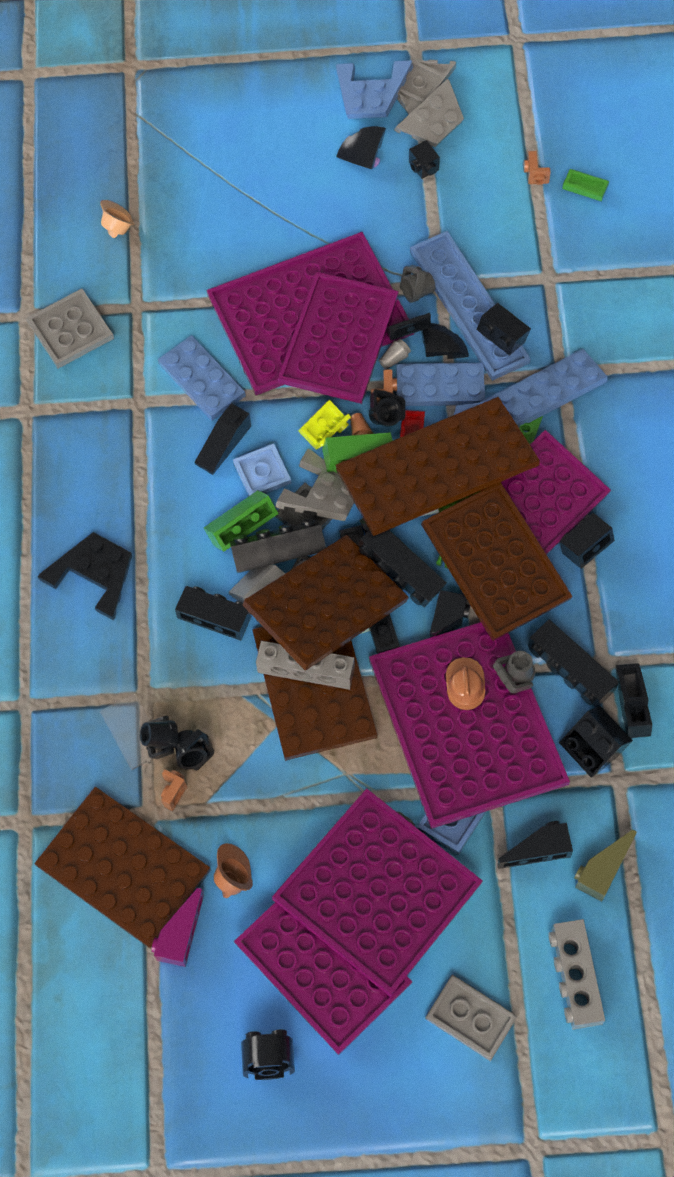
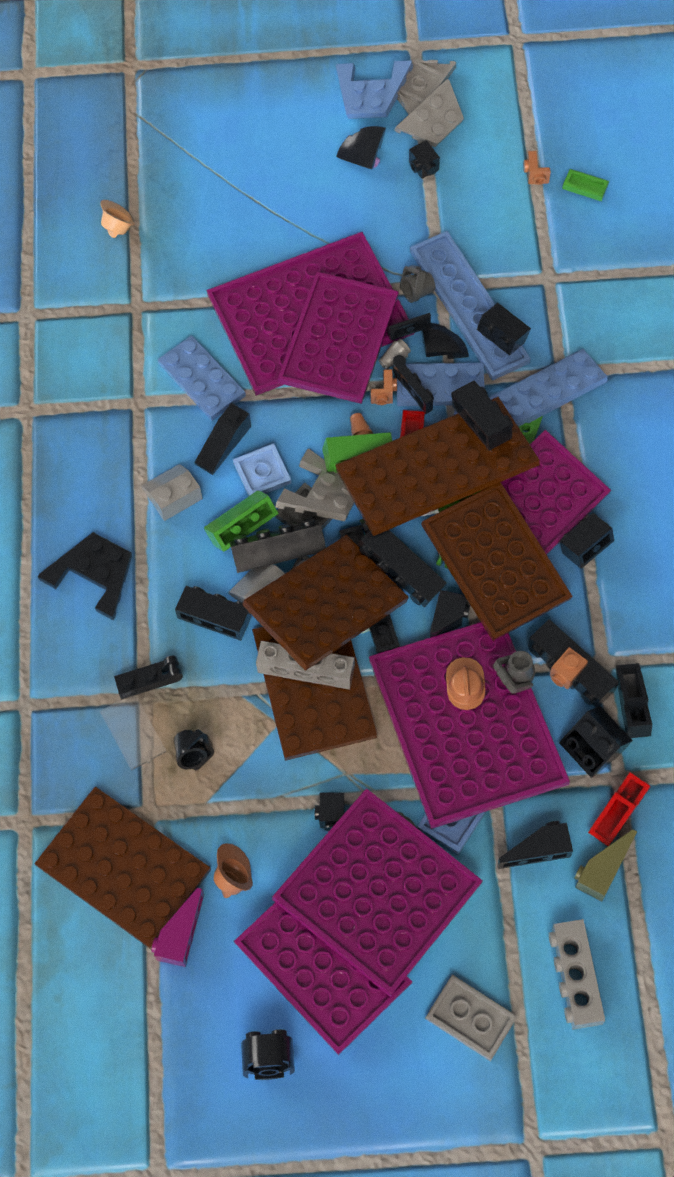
light grey plate [26,289,114,369] -> none
black piece [140,716,178,759] -> none
nougat bracket [161,769,187,811] -> none
neon yellow bracket [298,400,351,450] -> none
black piece [369,389,405,427] -> none
none -> black plate [114,655,183,700]
none -> light grey slope [141,464,203,521]
none -> black brick [315,793,345,831]
none -> black plate [393,355,434,414]
none -> black brick [451,380,513,451]
none -> nougat bracket [550,647,588,690]
none -> red slope [588,772,651,846]

